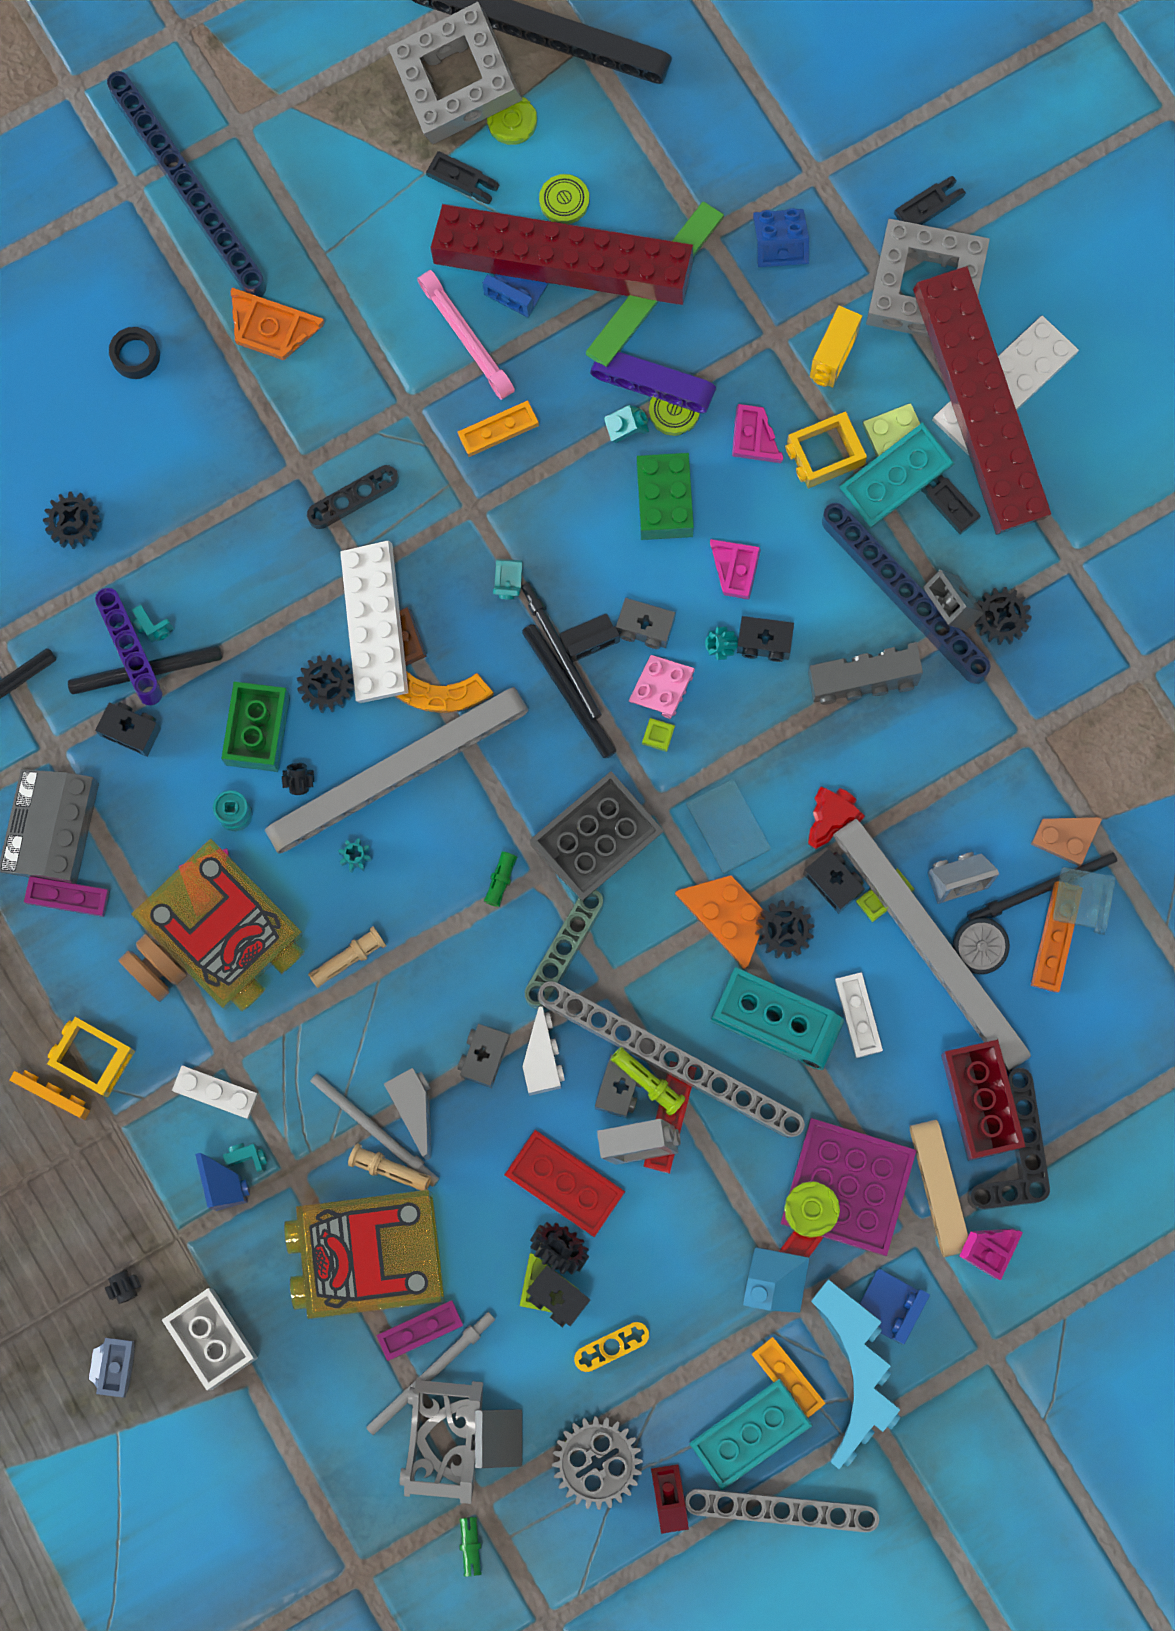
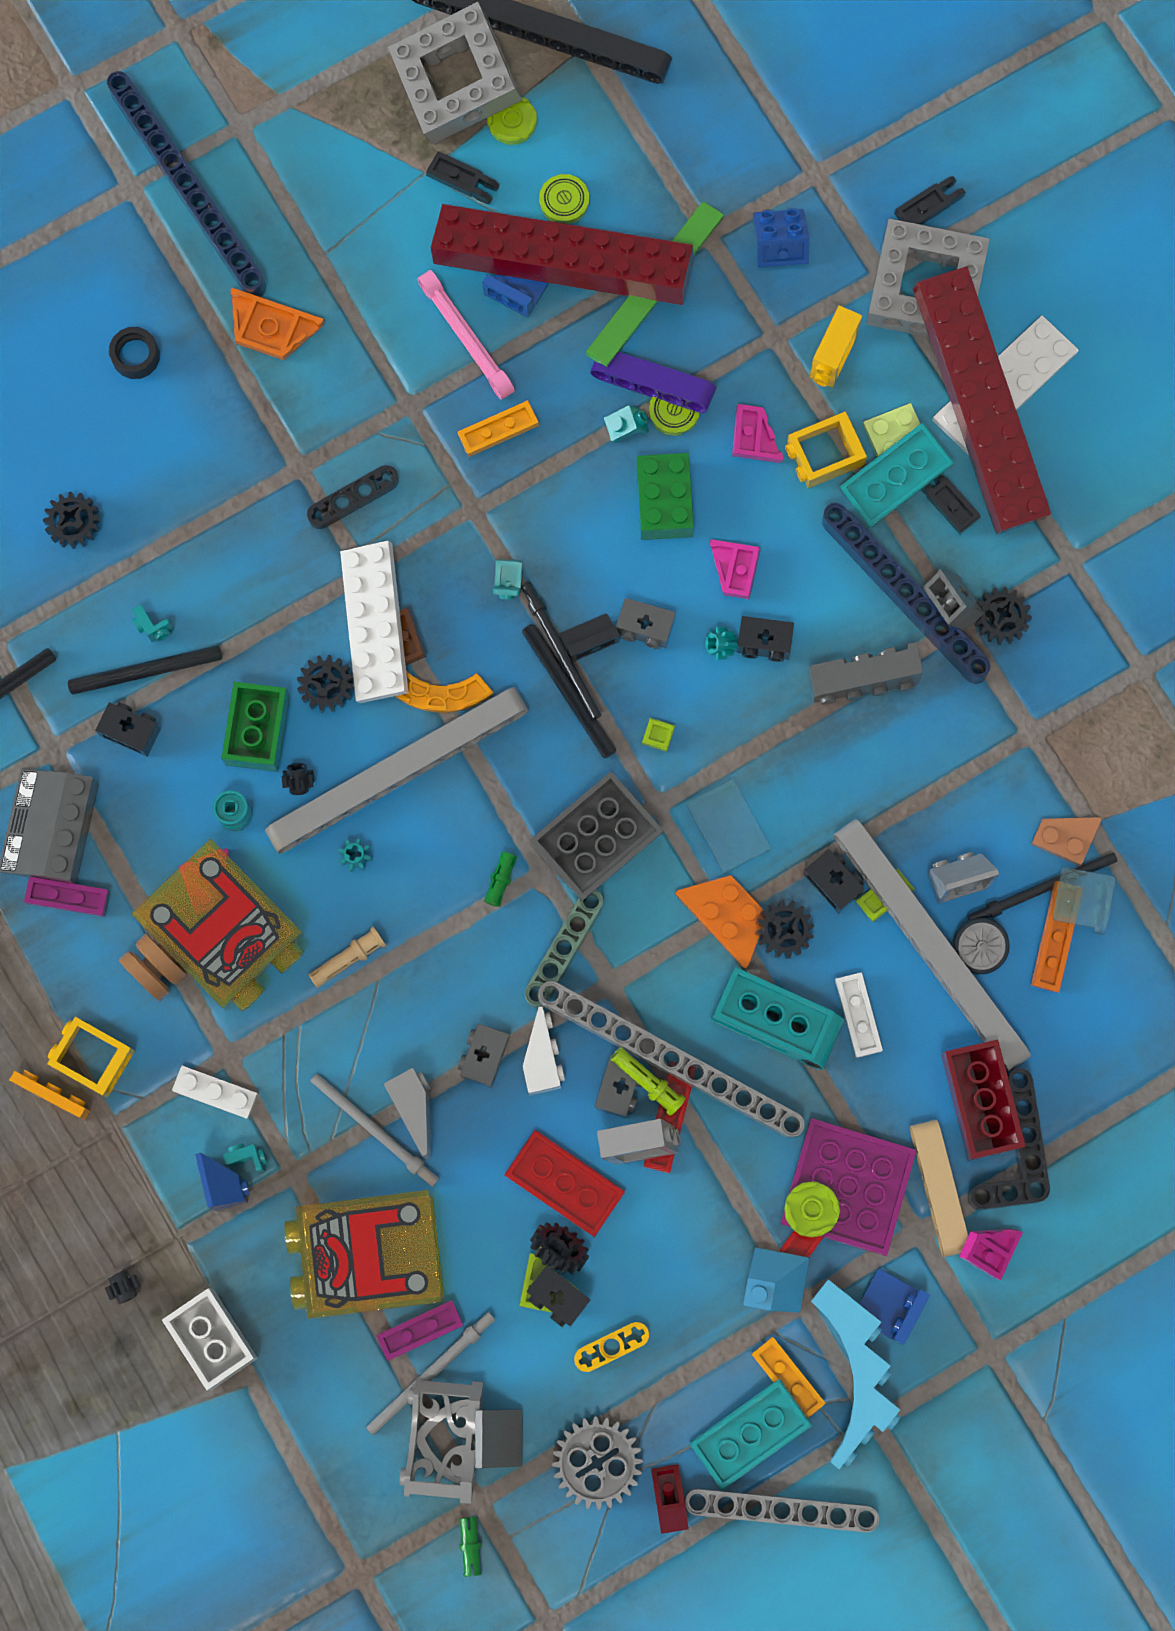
sand blue slope [89,1338,134,1398] -> none
dark purple beam [95,588,163,706] -> none
tan pin [348,1143,431,1193] -> none
bright pink hinge [629,655,695,719] -> none
red rock [808,787,865,849] -> none

